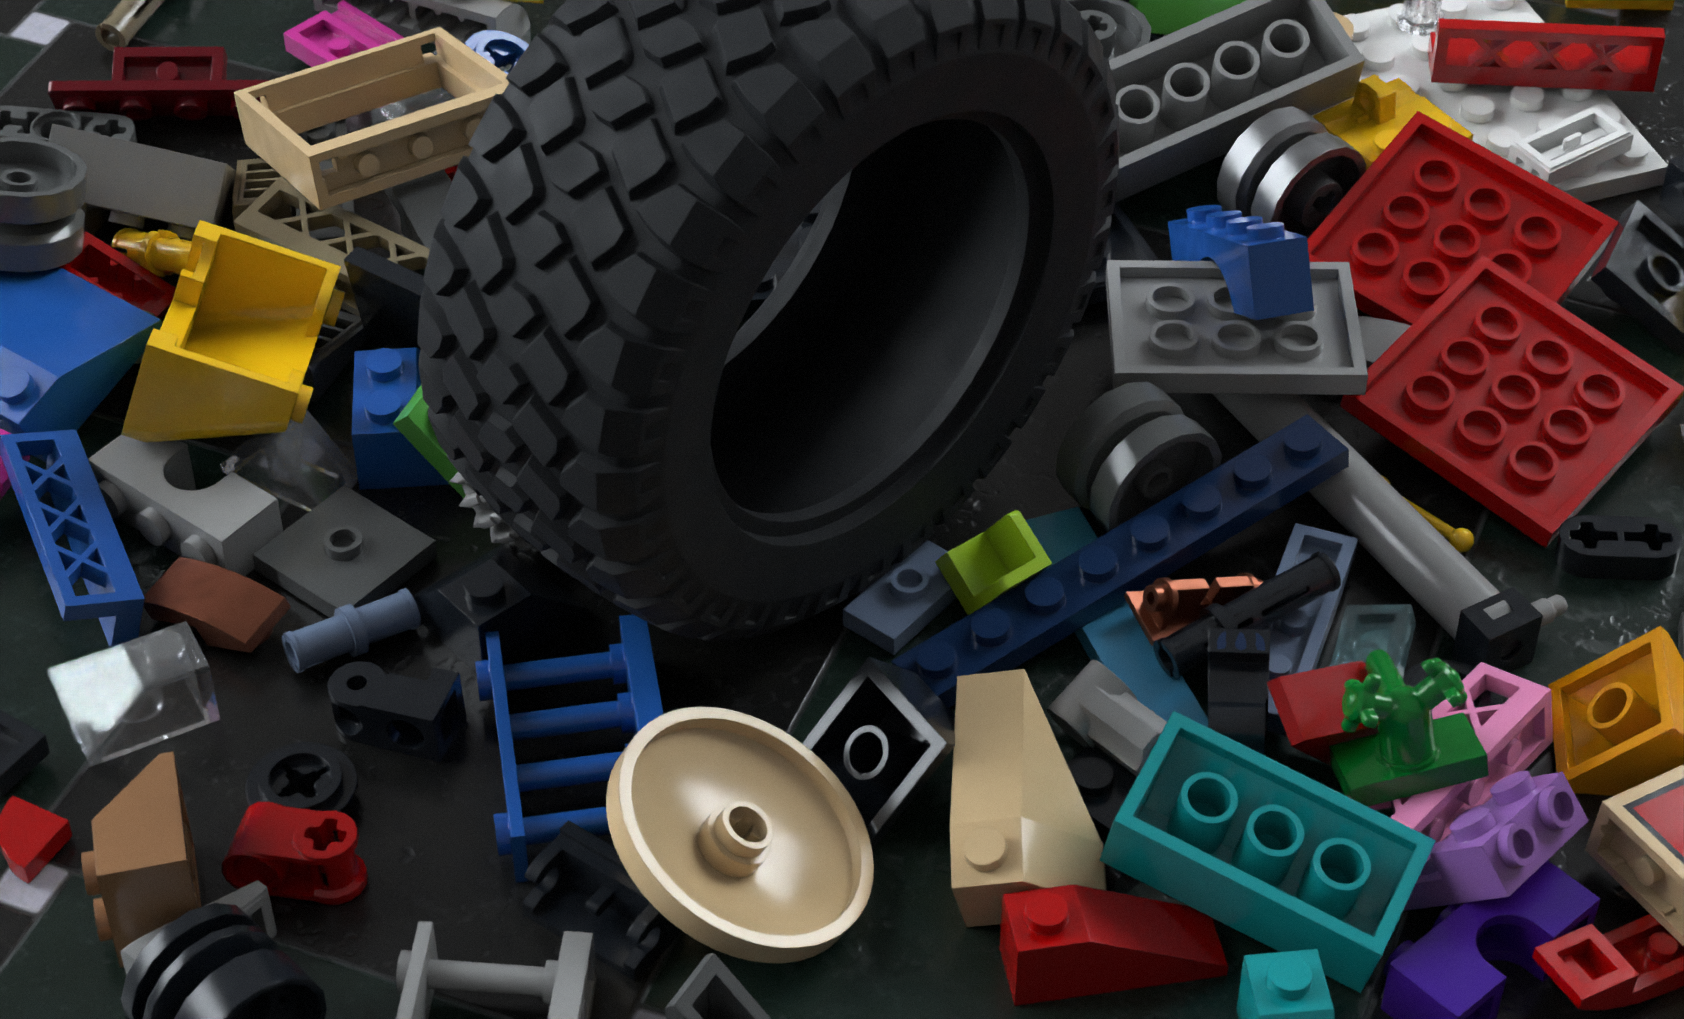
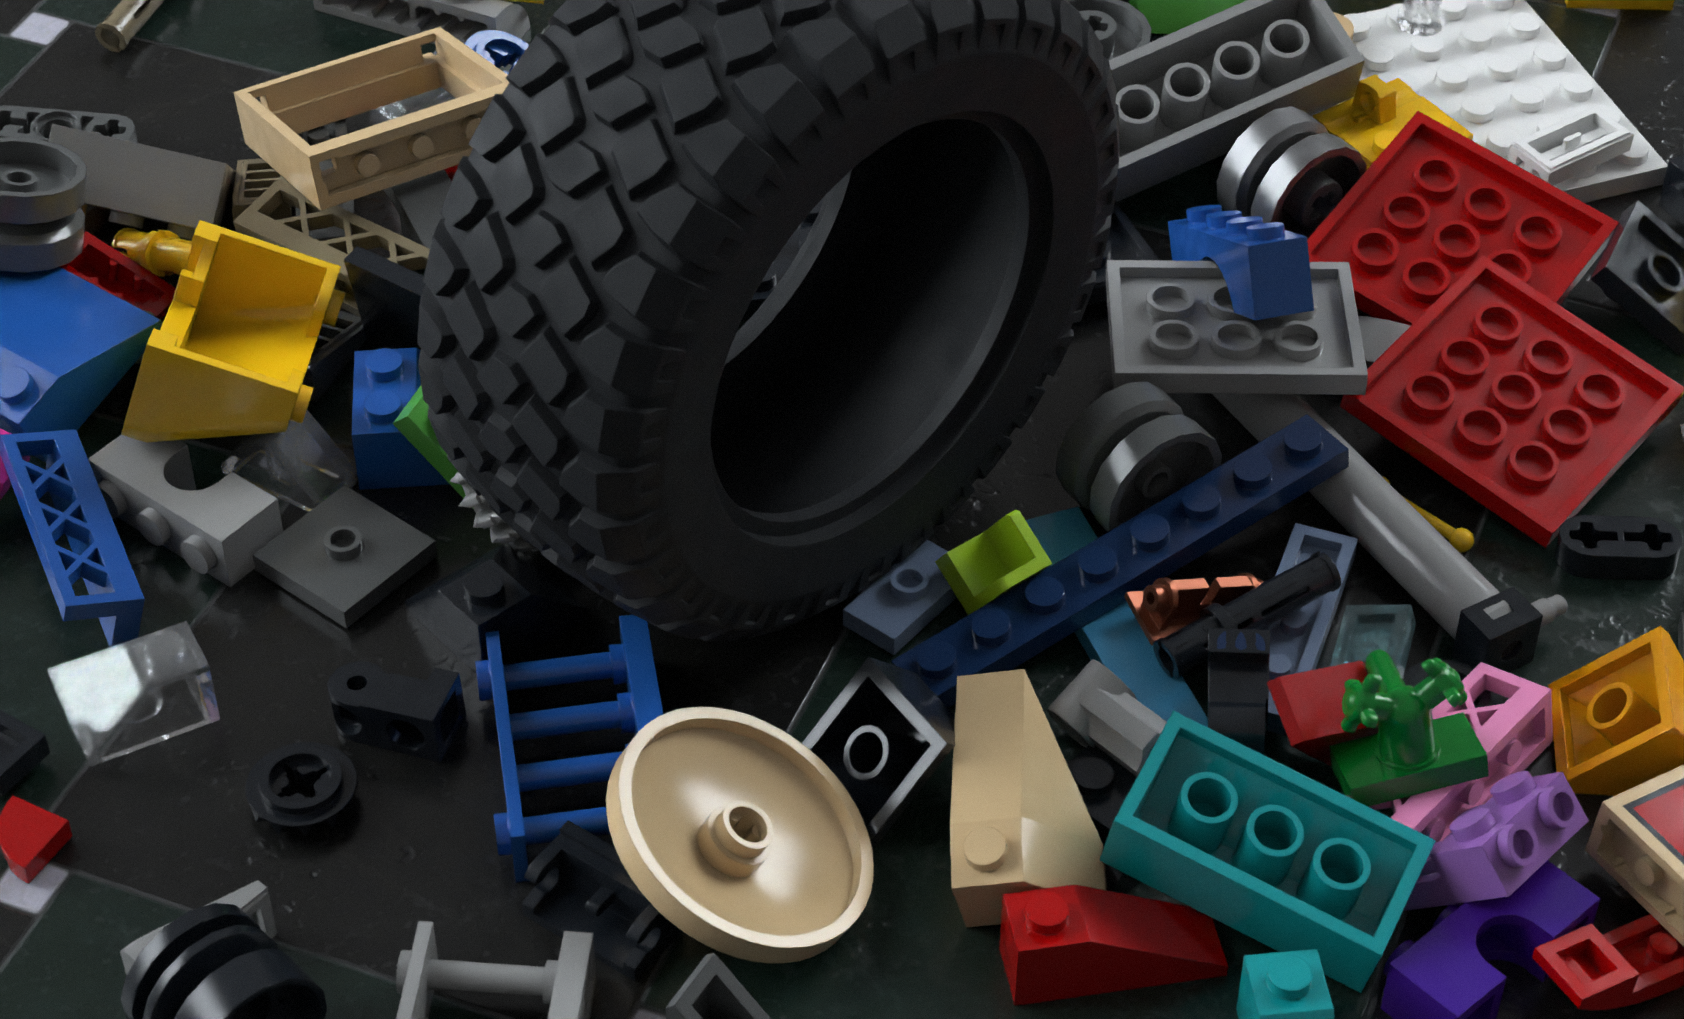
dark red bracket [48,47,269,121] -> none
medium nougat slope [81,751,202,968] -> none
copper slope [143,556,291,653] -> none
red piece [222,802,368,905] -> none
sand blue pin [282,588,421,674] -> none
dark pink plate [283,0,405,67] -> none
red fence [1428,18,1666,92] -> none

